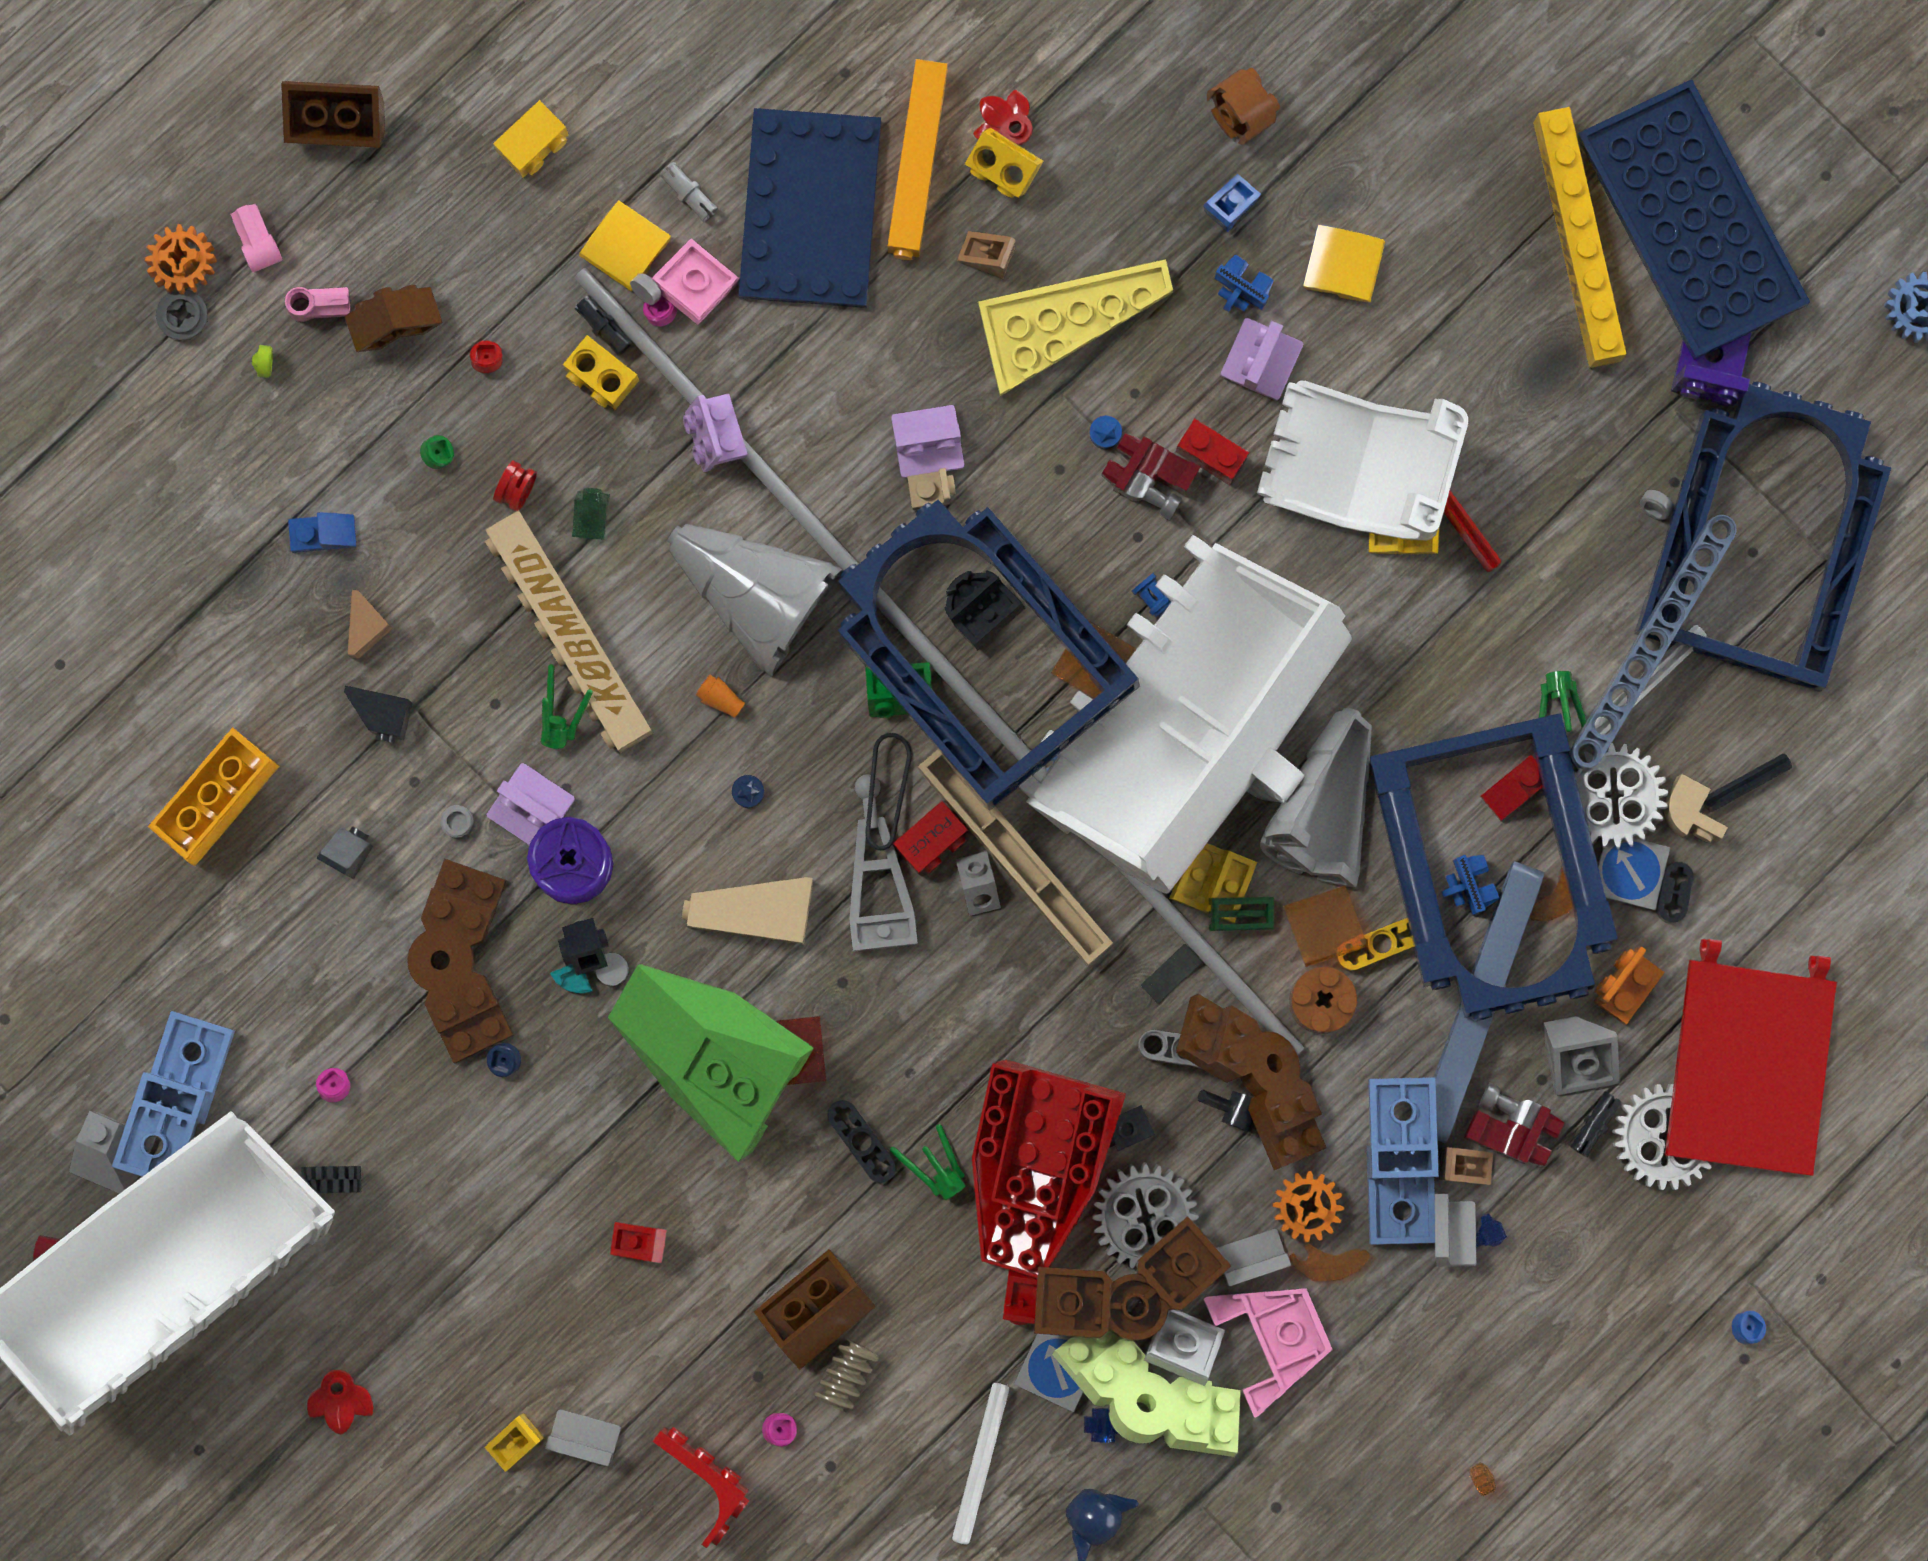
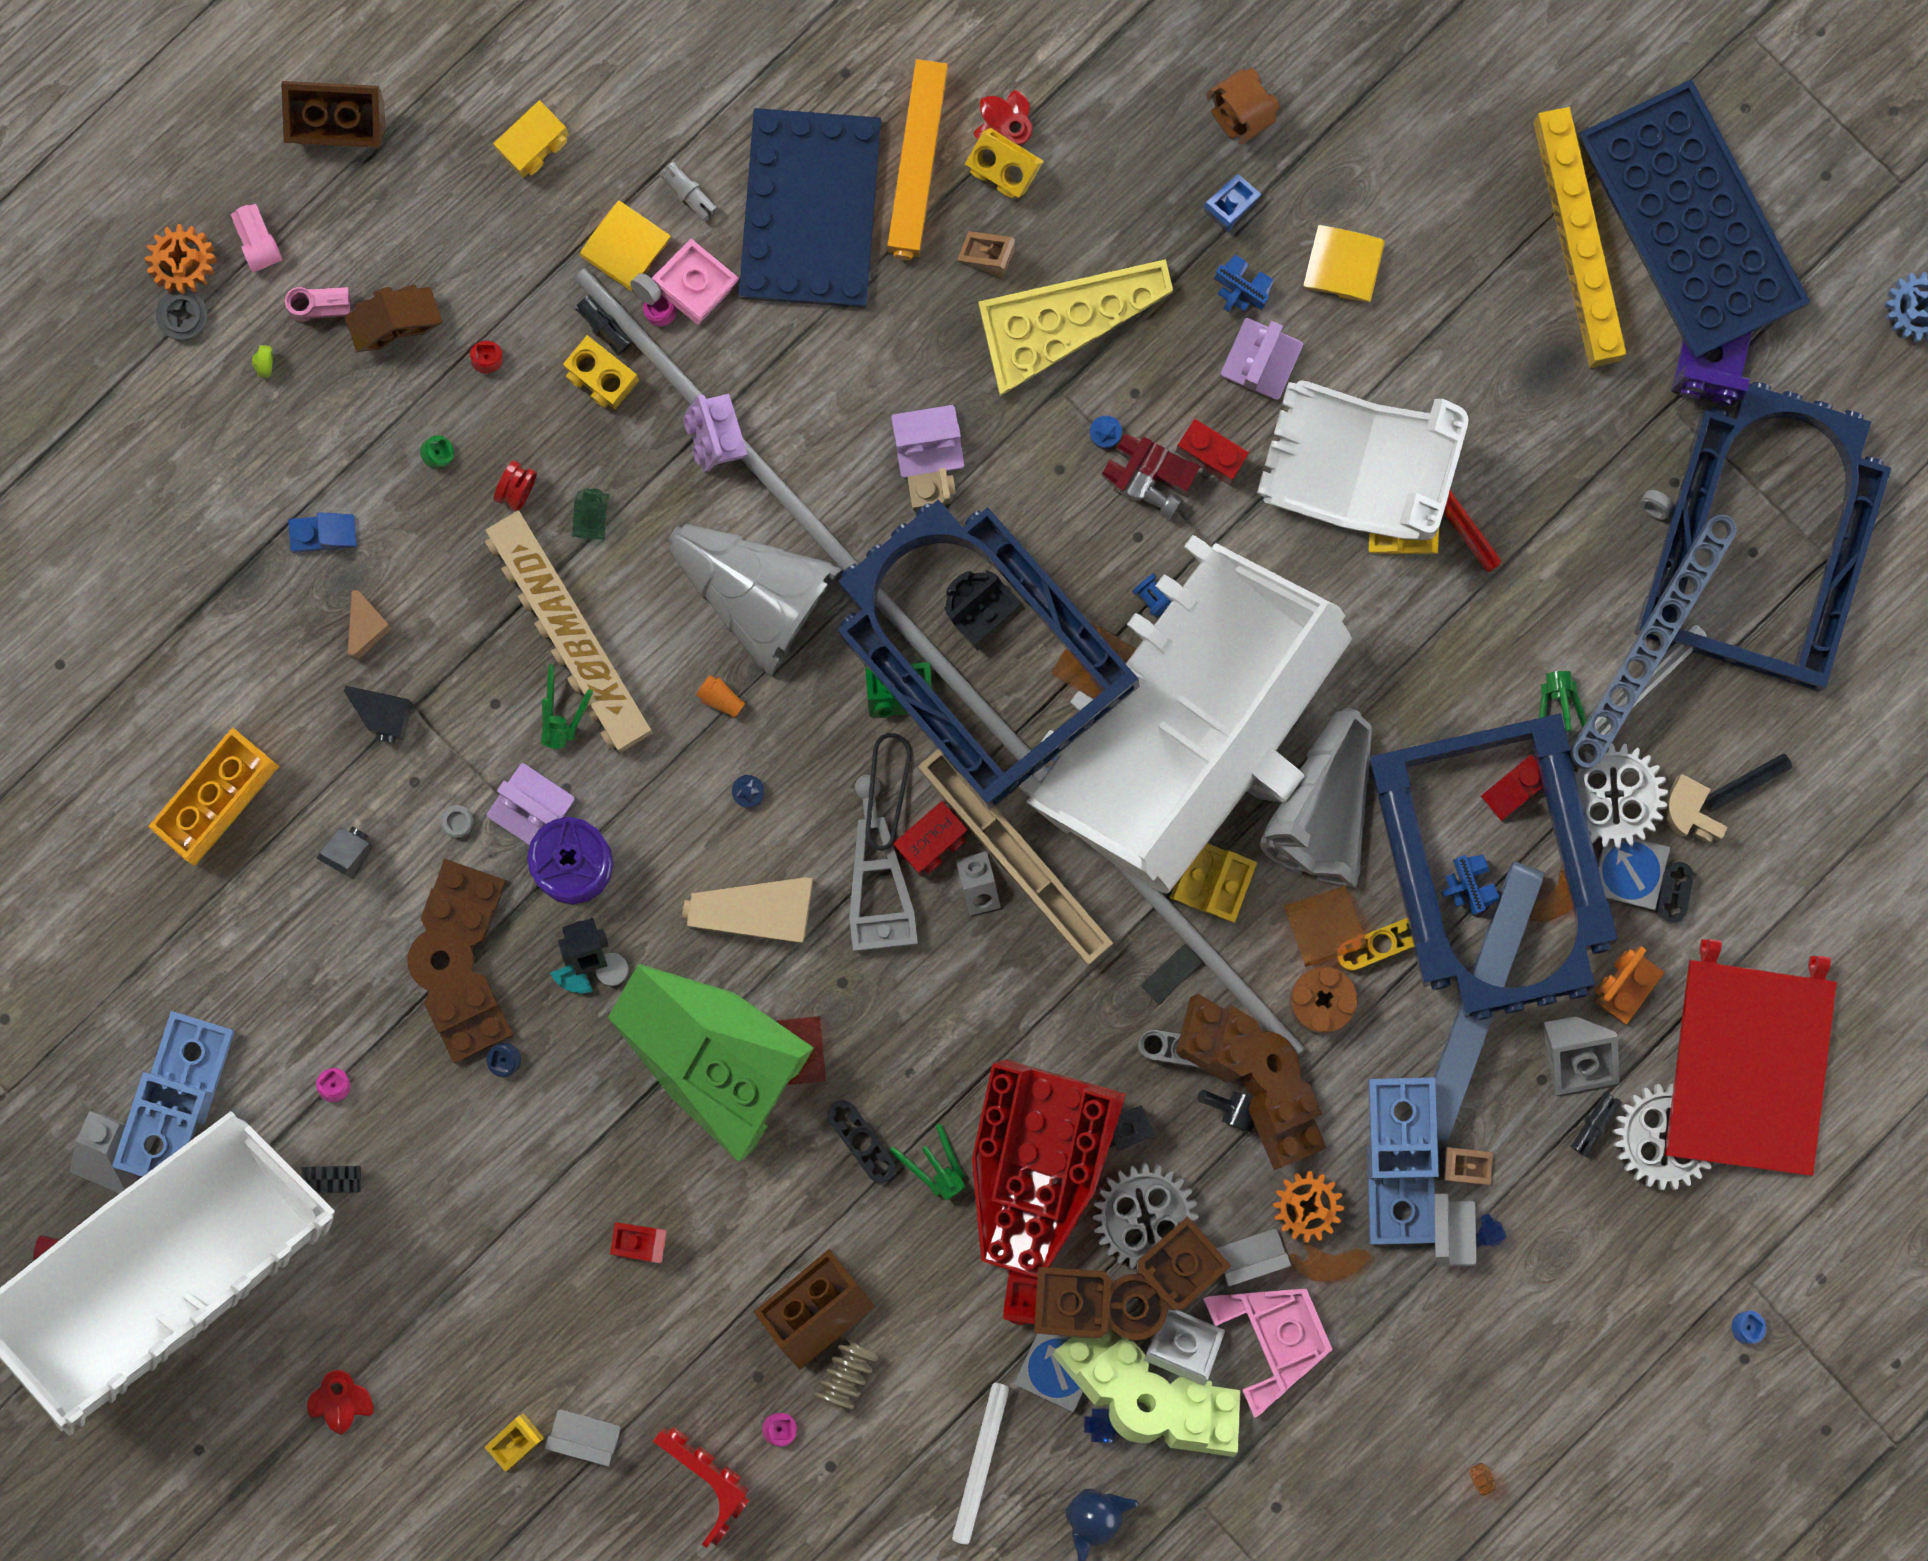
dark green tile [1209,897,1274,931] -> none
dark red hips [1464,1083,1564,1166] -> none

